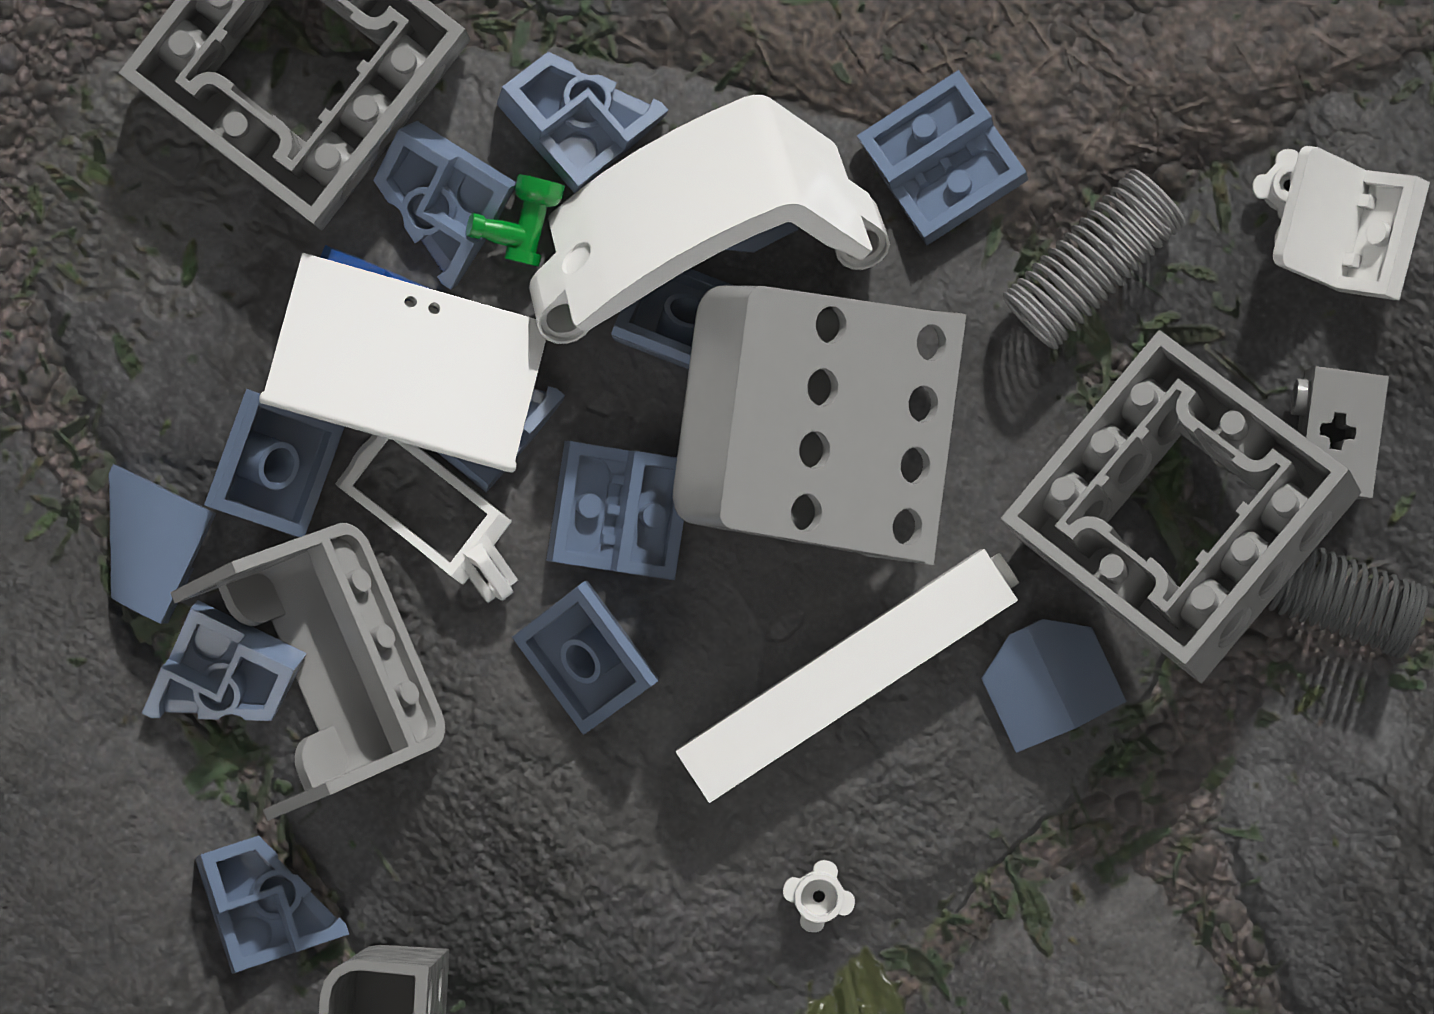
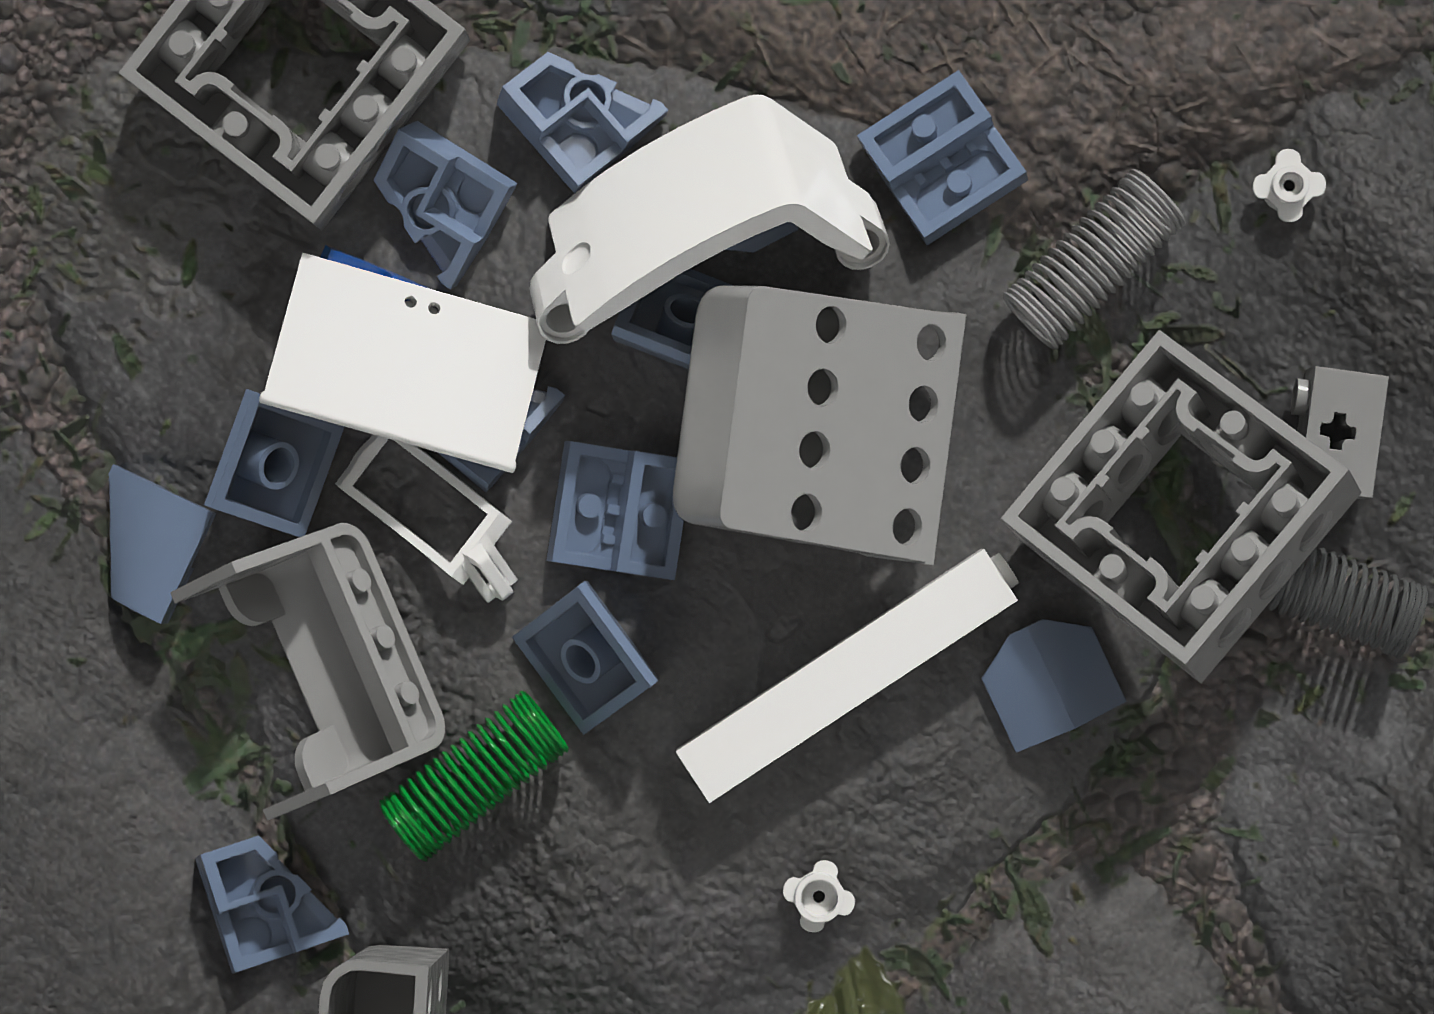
sand blue slope [142,600,307,721] -> none
green piece [466,174,565,267] -> none
white bracket [1273,146,1430,301] -> none
none -> green piece [379,690,569,862]

